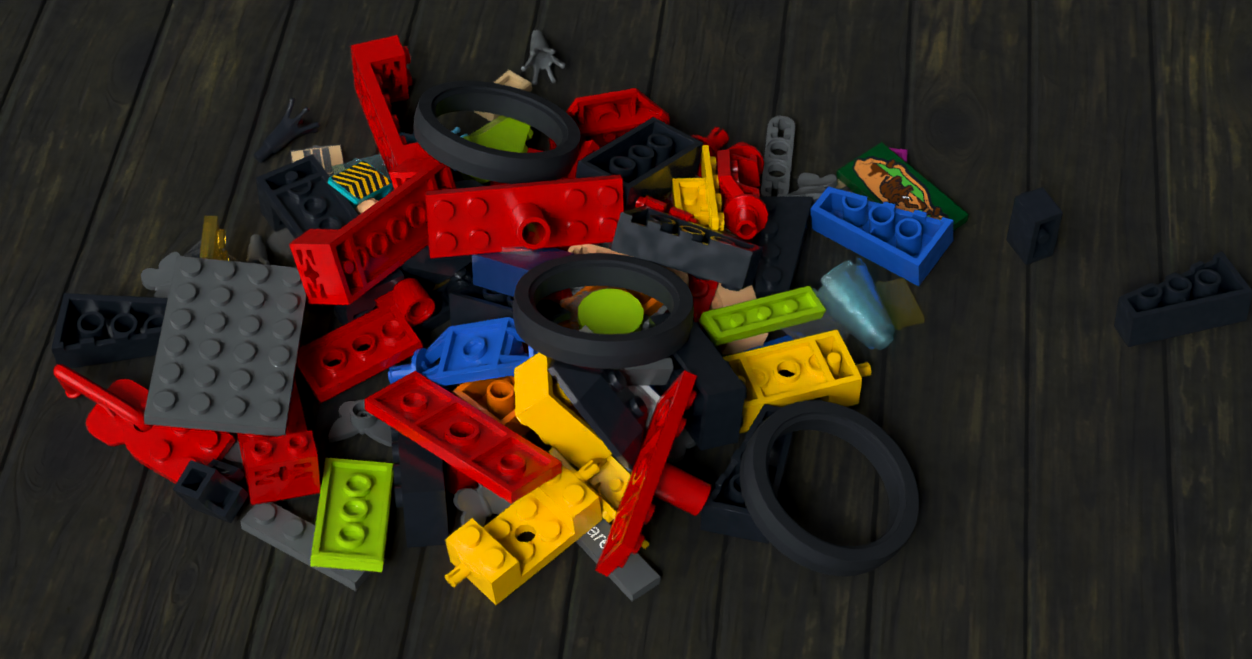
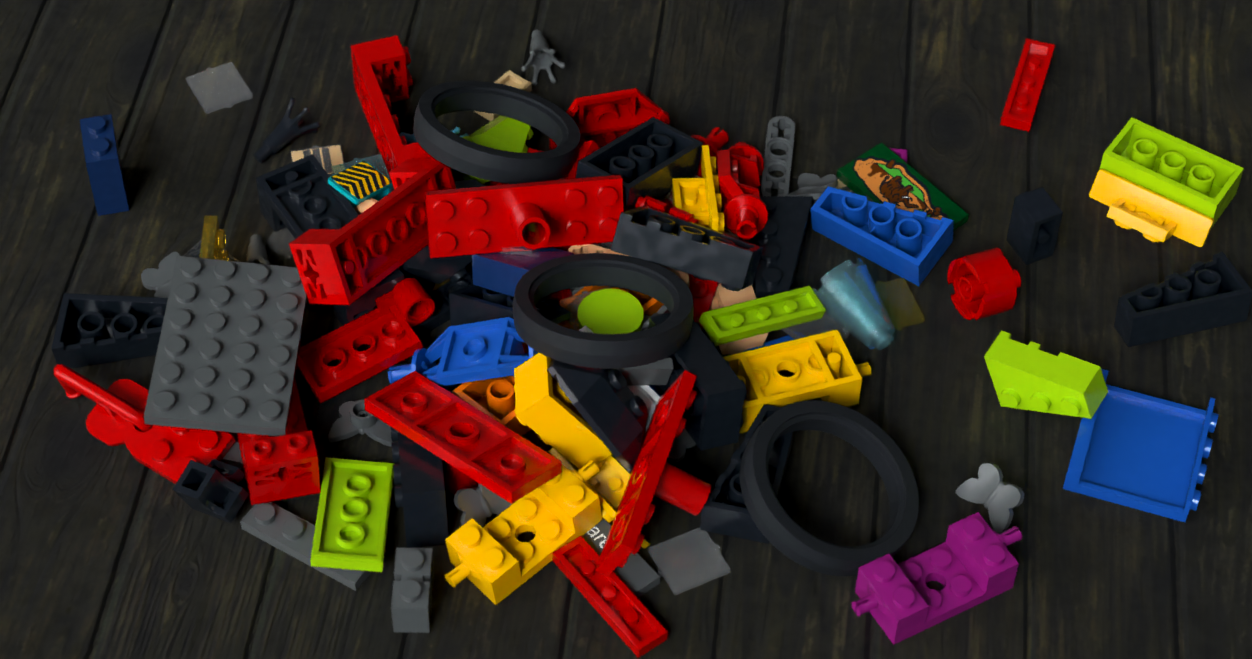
none -> dark blue brick [80,114,129,216]
none -> clear piece [186,62,253,114]
none -> dark grey piece [391,548,434,633]
none -> red plate [552,536,668,658]
none -> clear piece [648,527,730,595]
none -> magenta brick [852,512,1022,645]
none -> red brick [947,247,1021,320]
none -> dark grey animal [956,463,1024,534]
none -> lime wedge [984,330,1108,419]
none -> red plate [1000,38,1055,132]
none -> blue panel [1063,369,1219,522]
none -> yellow bracket [1089,169,1214,247]
none -> lime brick [1099,117,1244,228]

